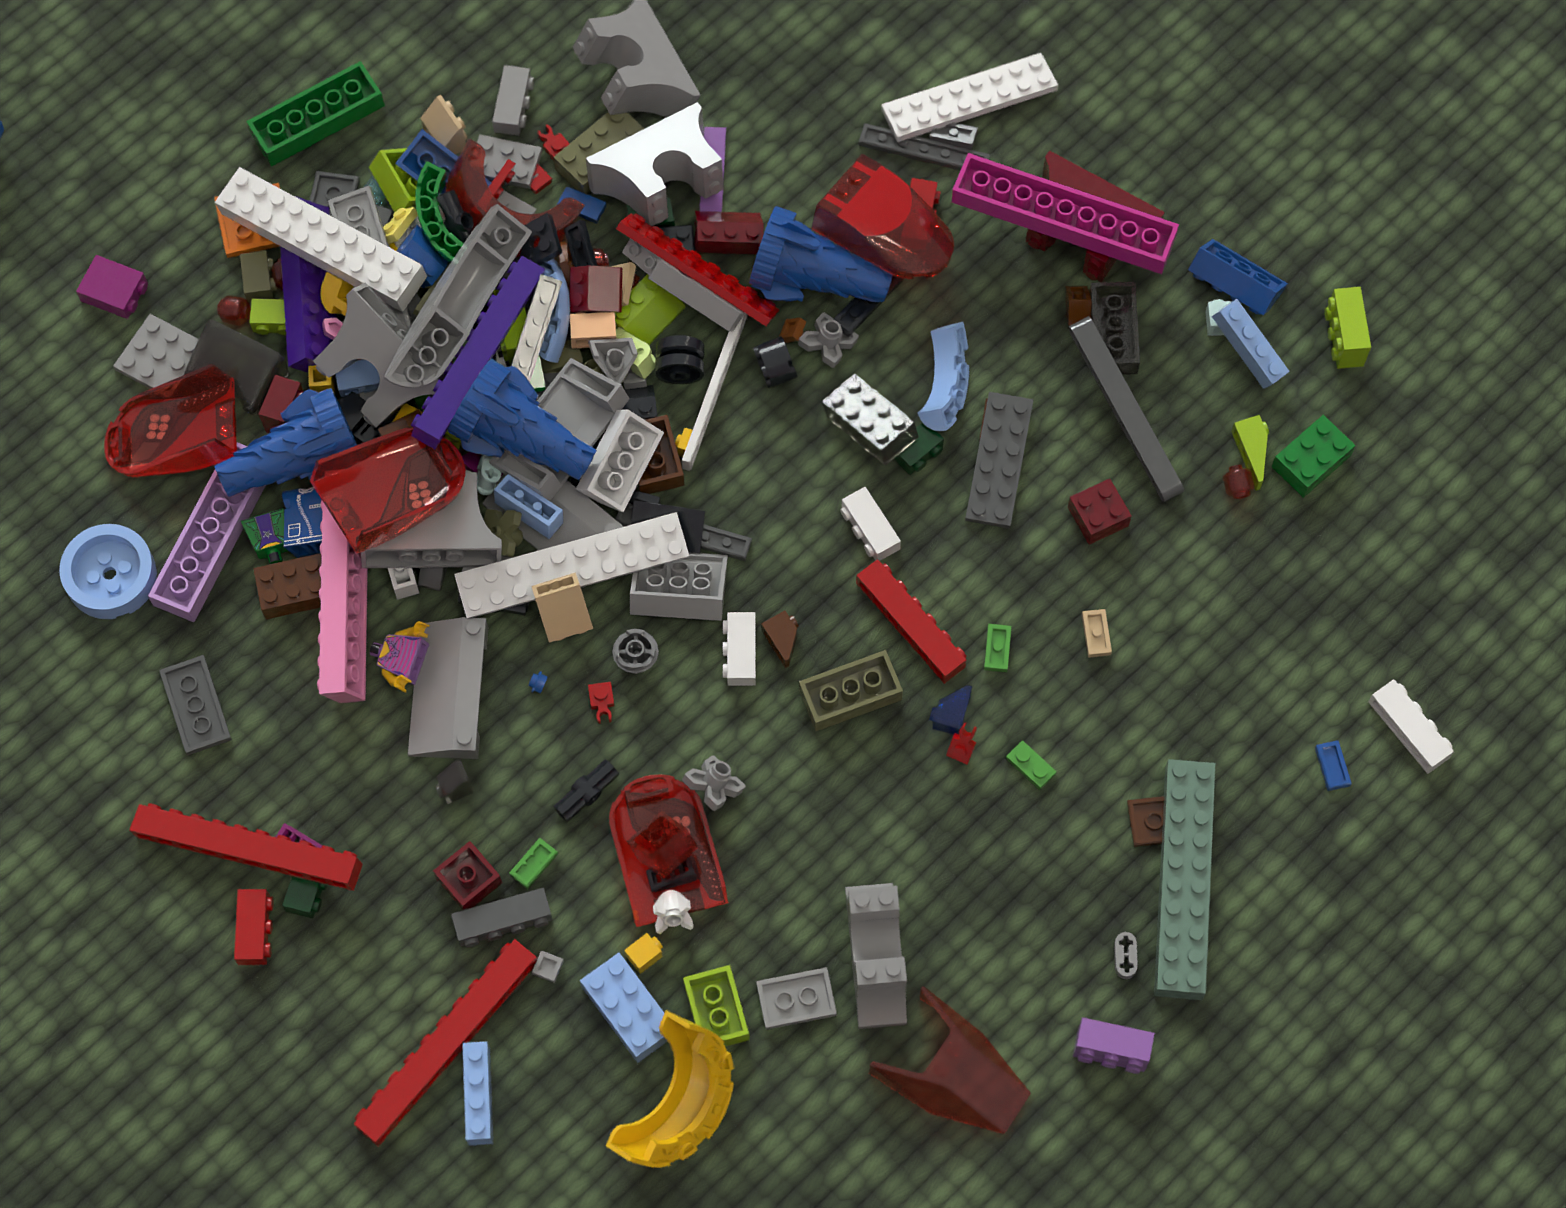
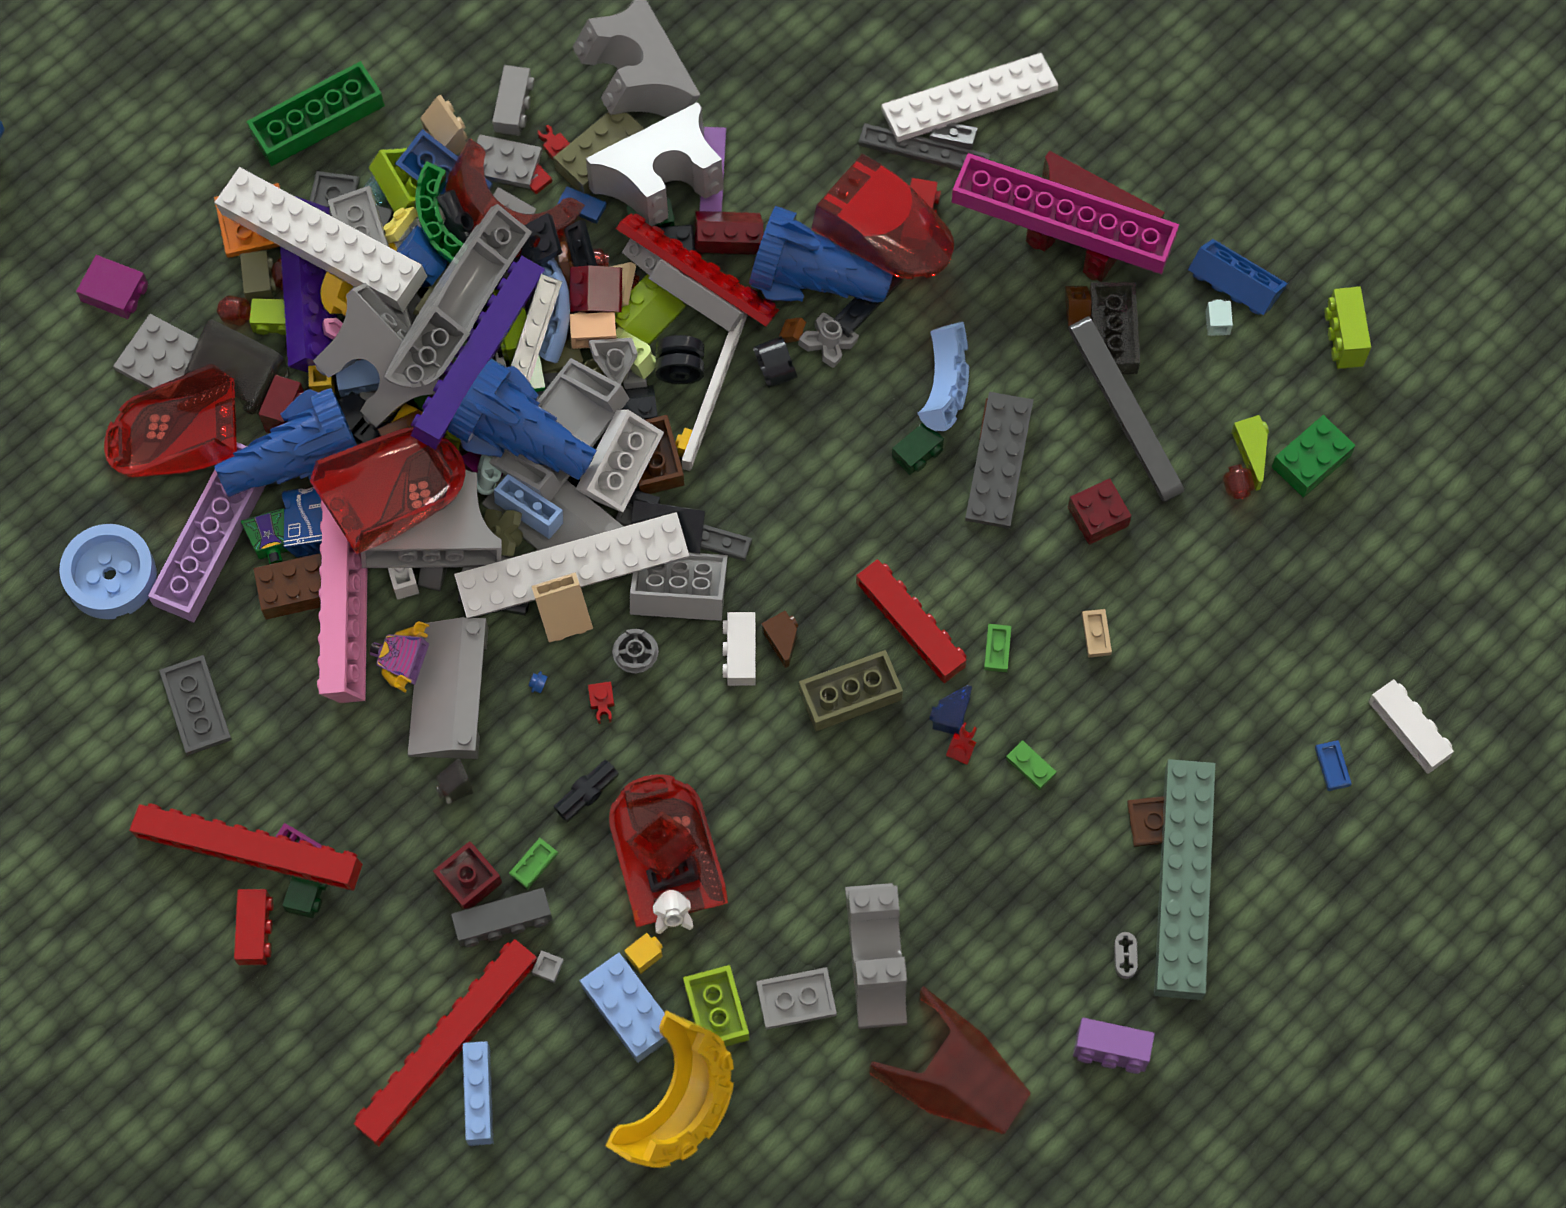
red plate [471,159,516,221] -> none
light grey plant [682,756,745,811] -> none
clear smoke brick [822,374,919,466] -> none
white brick [840,487,901,561] -> none
light blue brick [1211,299,1290,389] -> none

